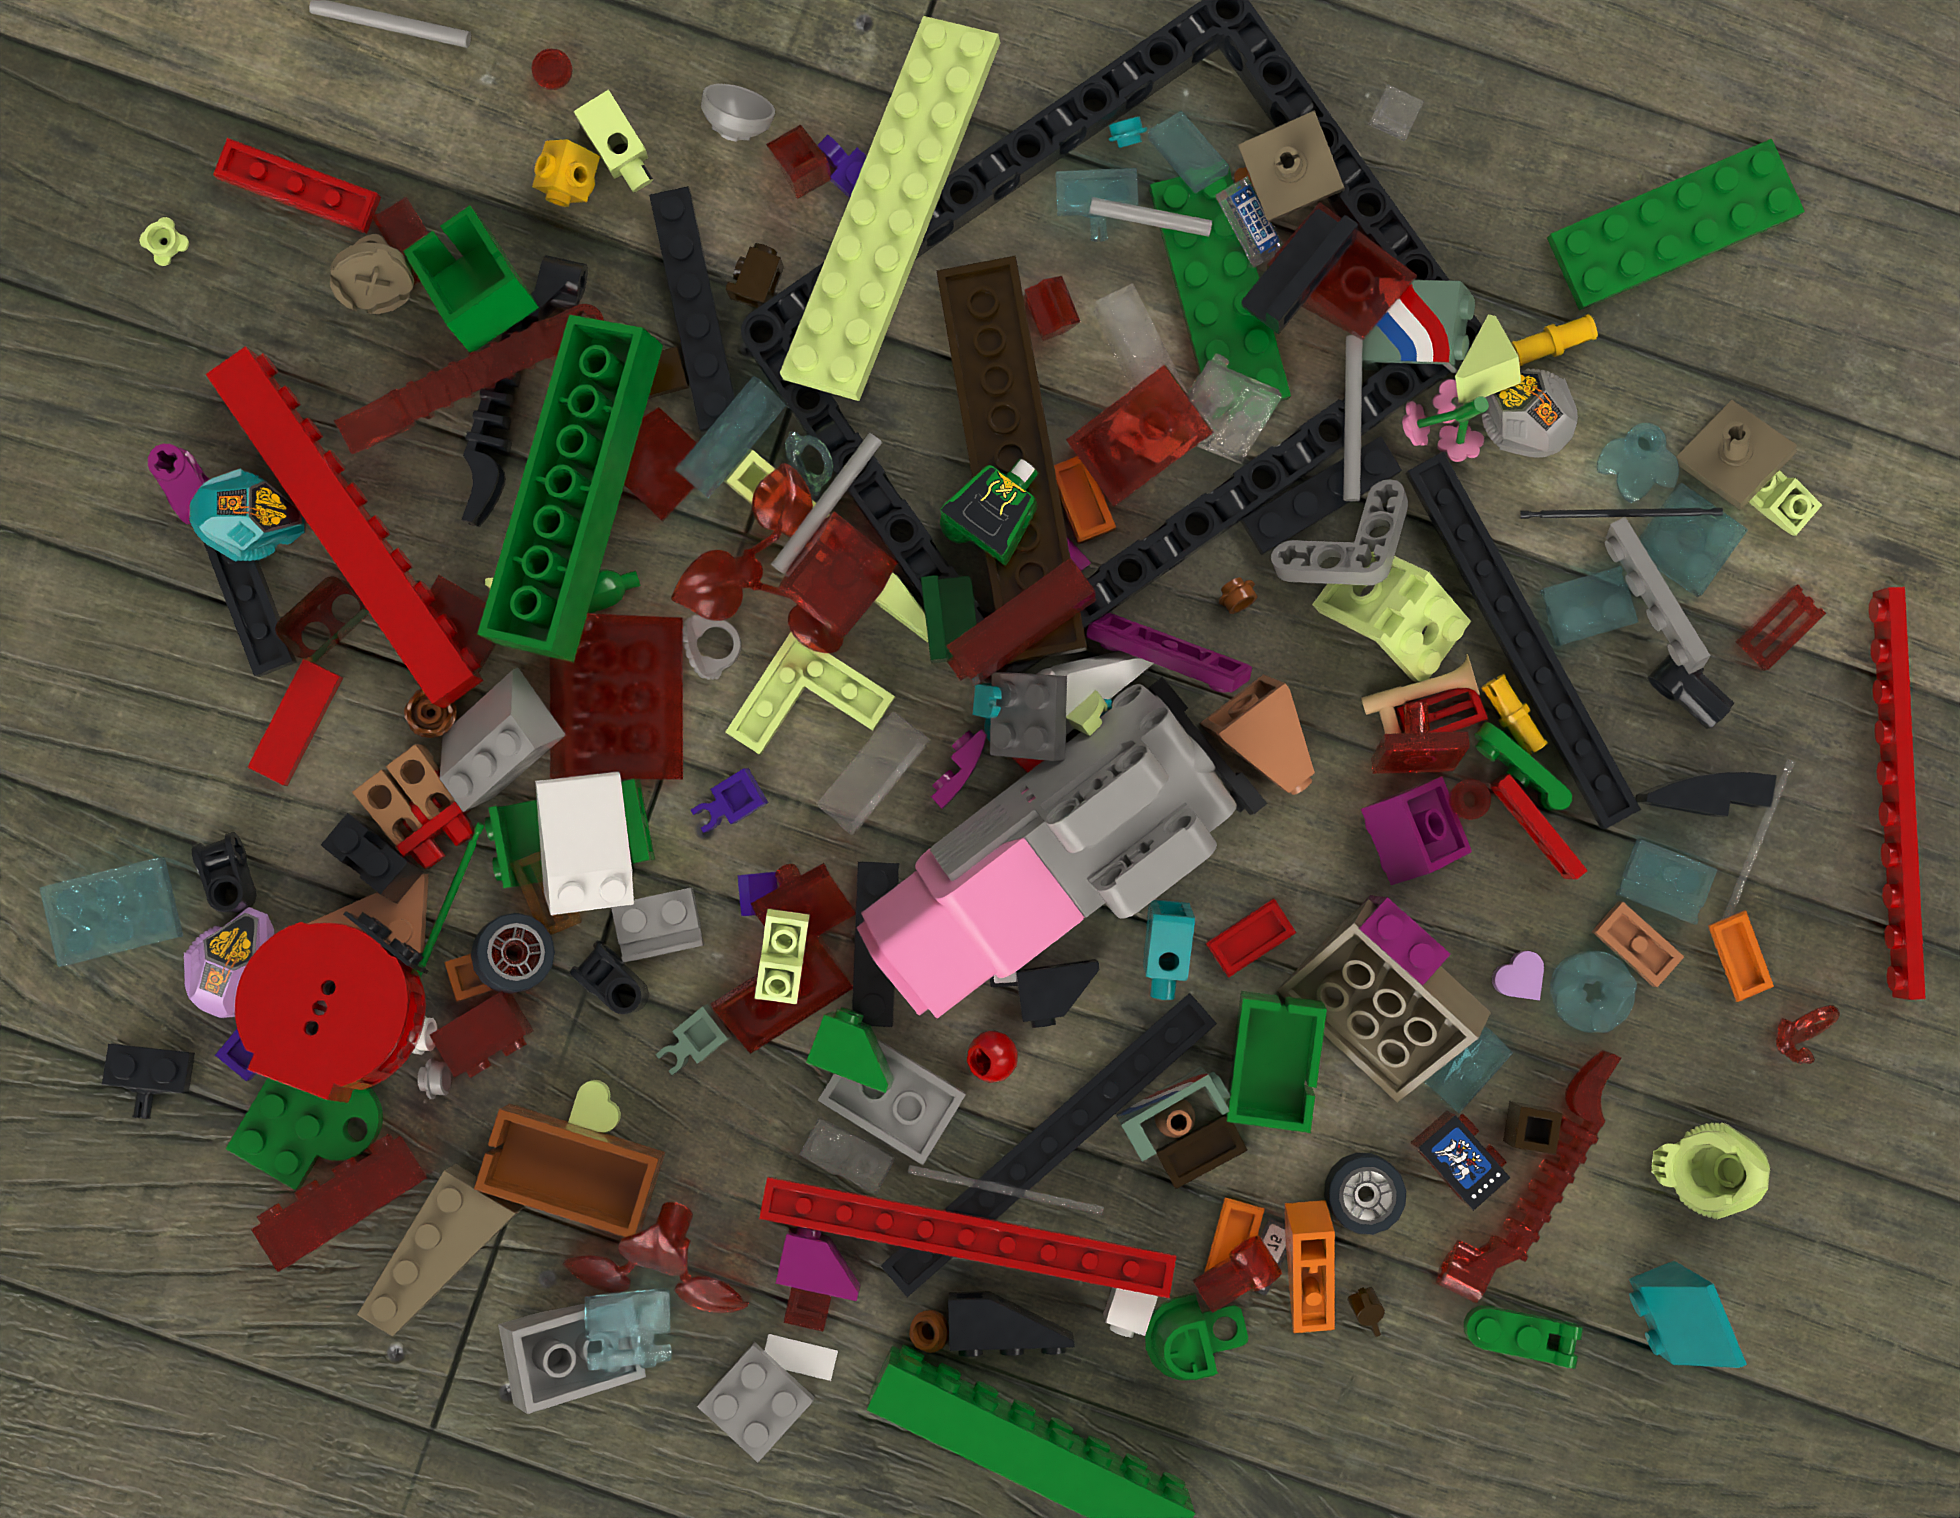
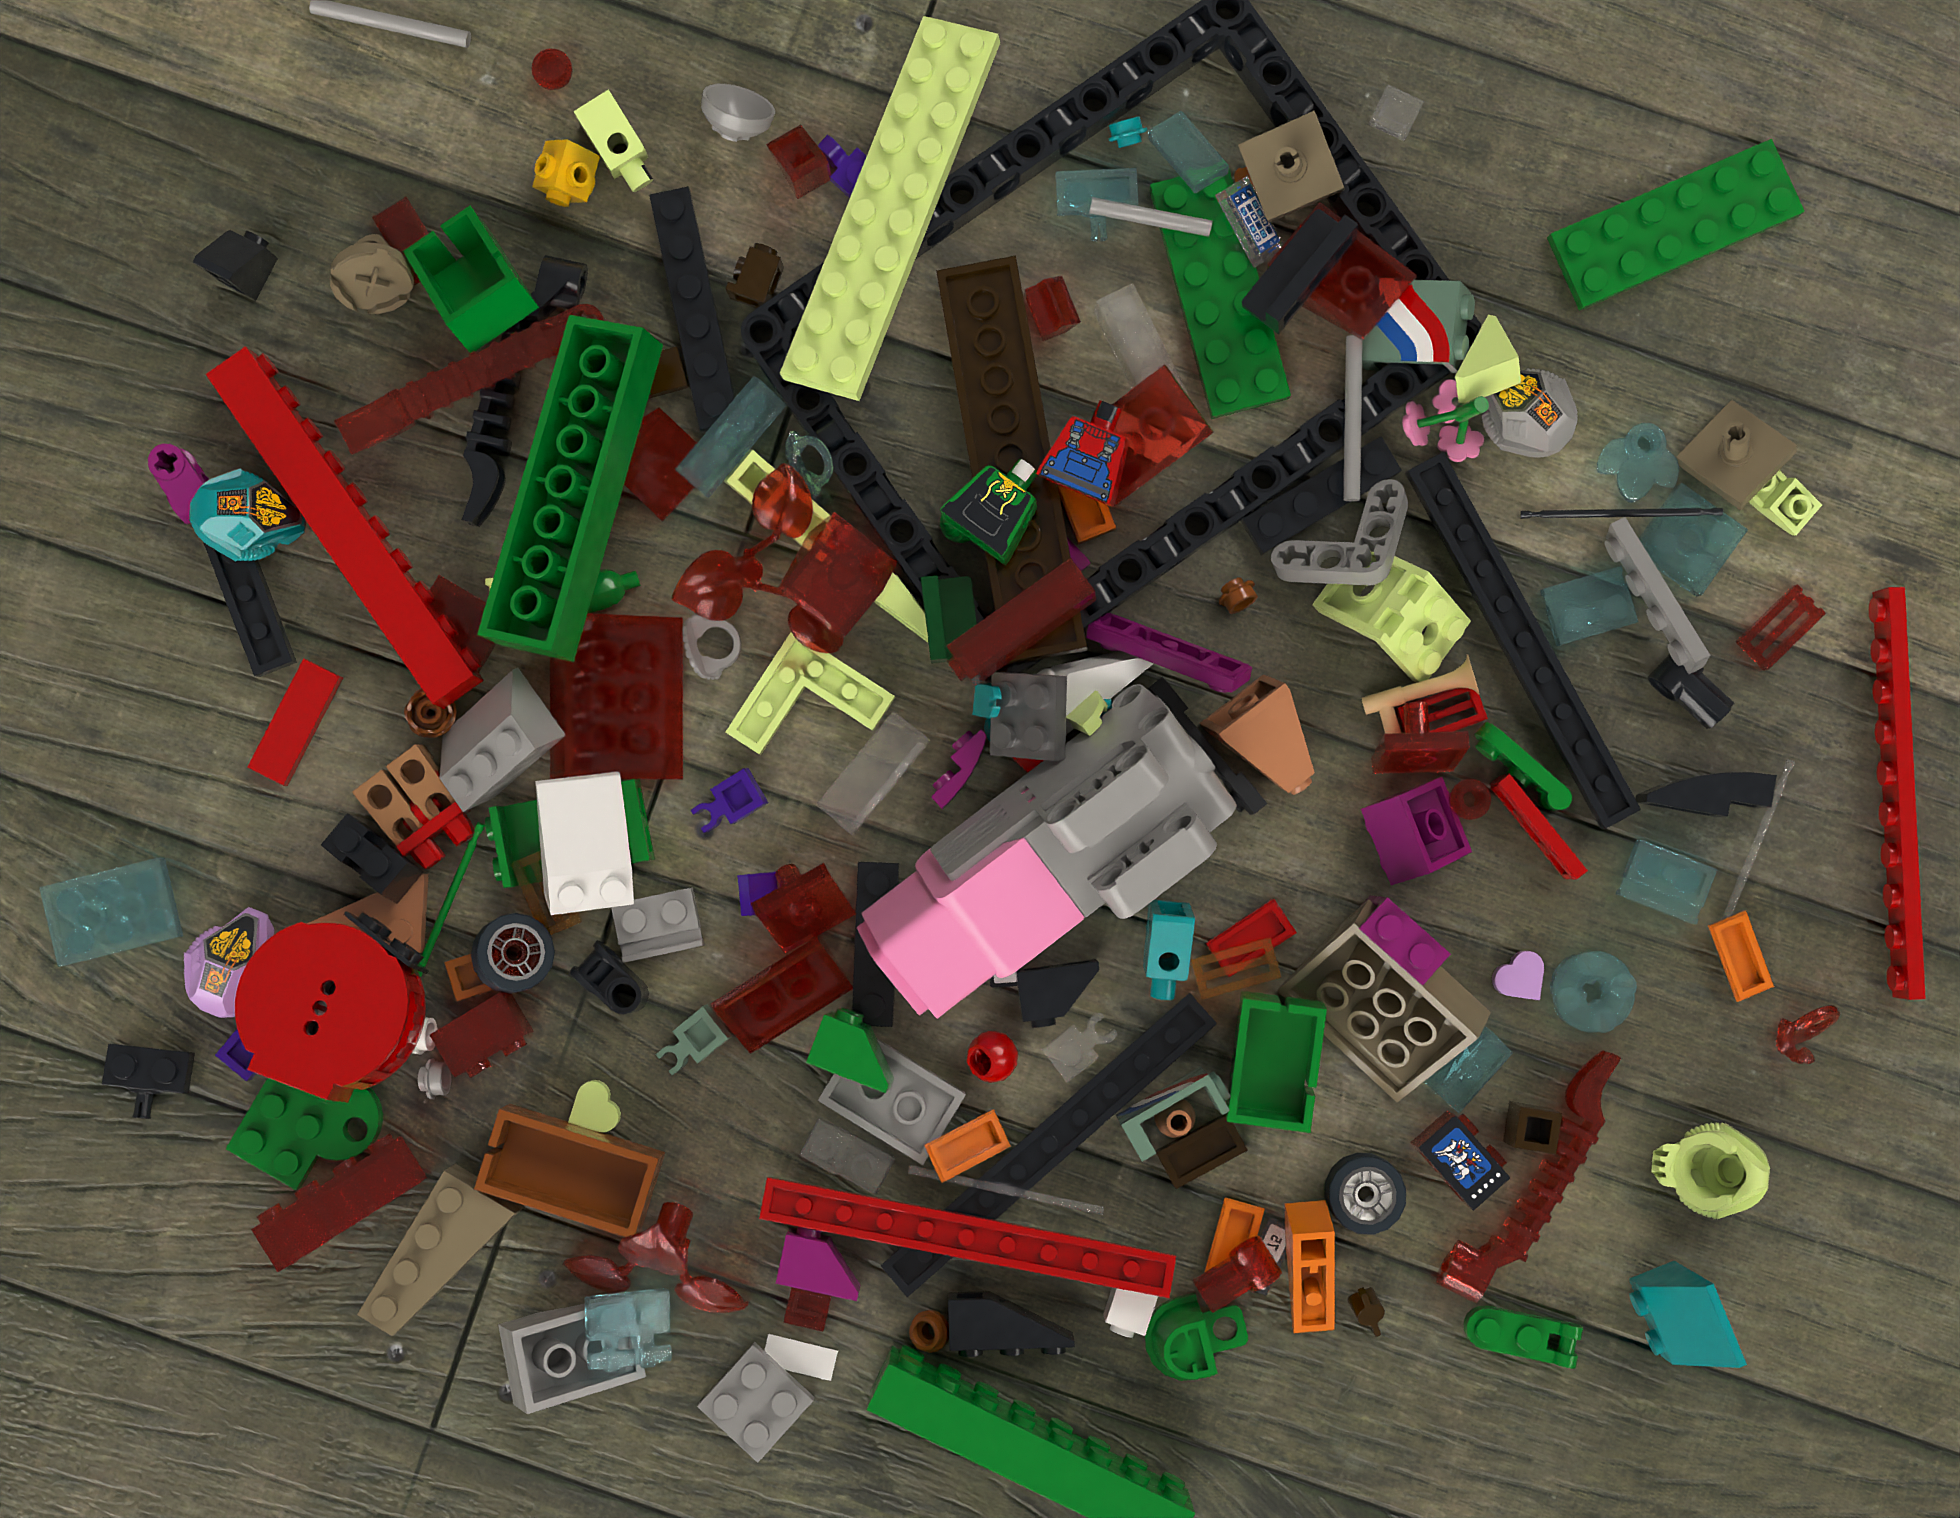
yellowish green plate [139,217,189,266] -> none
black piece [191,832,257,913] -> none
red tile [213,138,381,234] -> none
clear red piece [275,576,370,663] -> none
yellowish green slope [755,909,810,1004] -> none
light grey bar [771,433,882,574] -> none
clear plate [1169,354,1282,464] -> none
yellow pin [1481,674,1548,755] -> none
yellow pin [1511,314,1598,367] -> none
nougat plate [1592,901,1684,987] -> none
none -> black slope [193,230,278,301]
none -> orange tile [924,1109,1011,1183]
none -> torso [1036,400,1129,507]
none -> clear plate [1042,1012,1118,1083]
none -> clear orange tile [1190,937,1282,1000]

